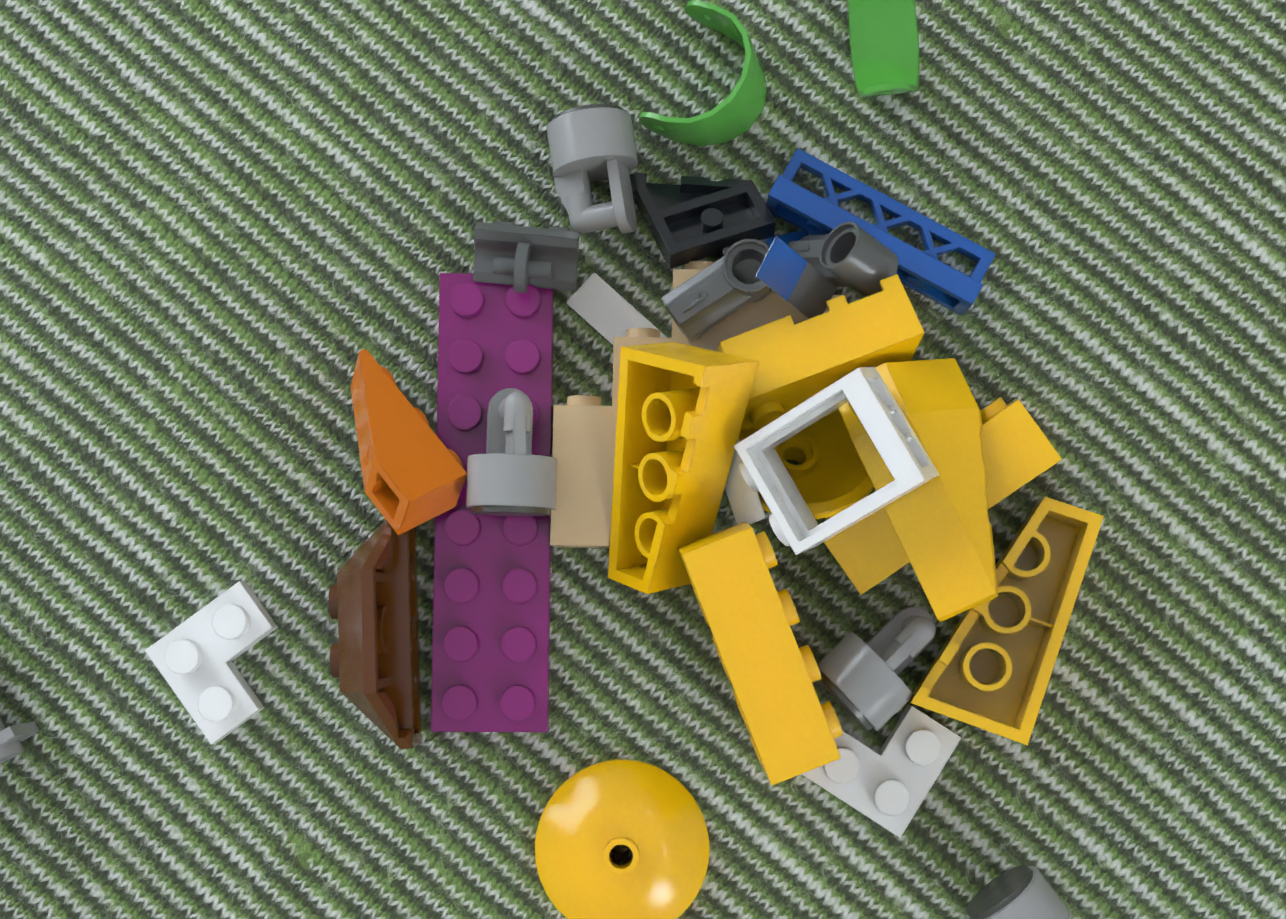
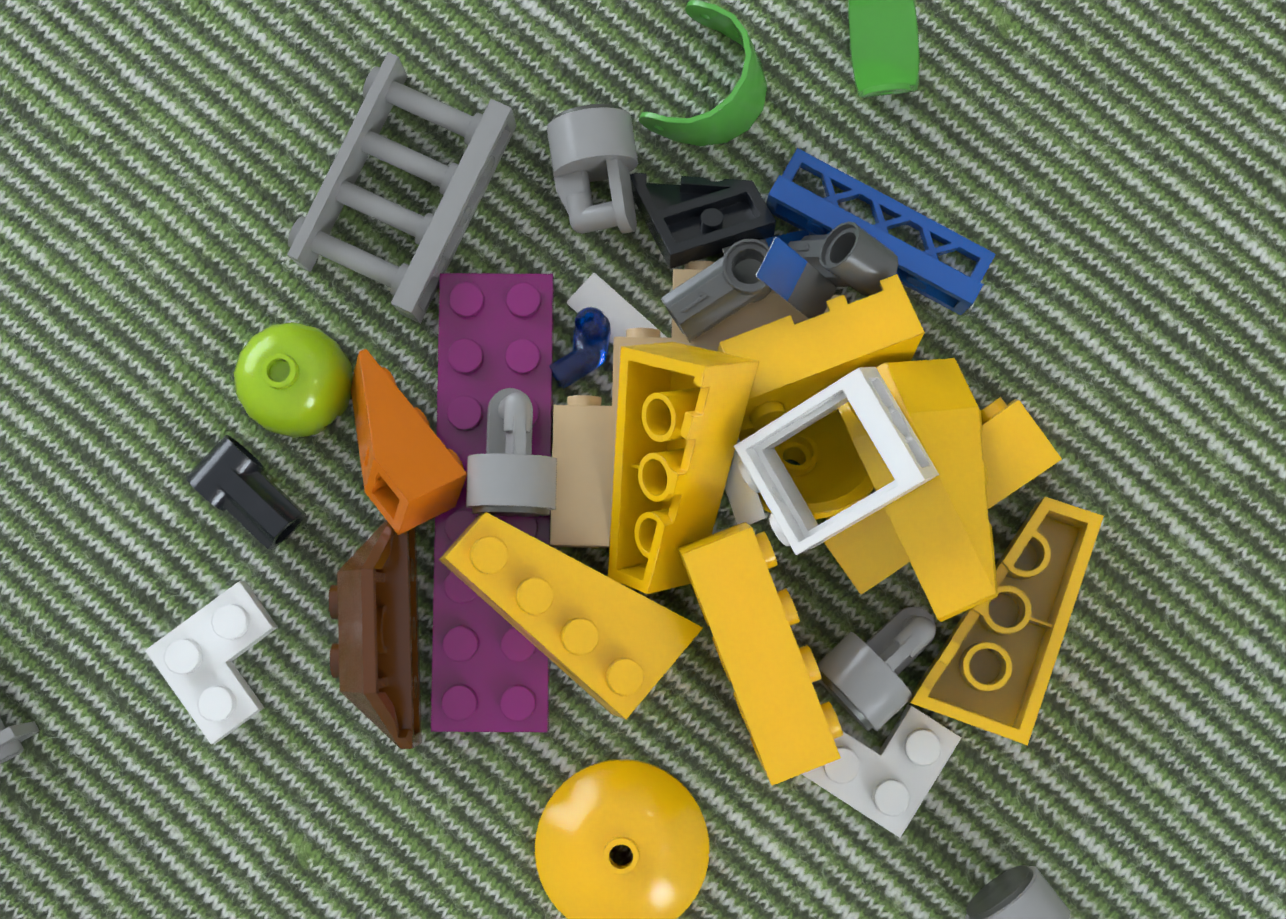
dark grey hips [473,221,580,294] -> none
none -> black piece [186,435,306,550]
none -> lime cylinder [234,322,353,438]
none -> light grey fence [287,52,517,324]
none -> yellow wedge [438,512,703,720]
none -> clear blue arm [549,307,611,390]

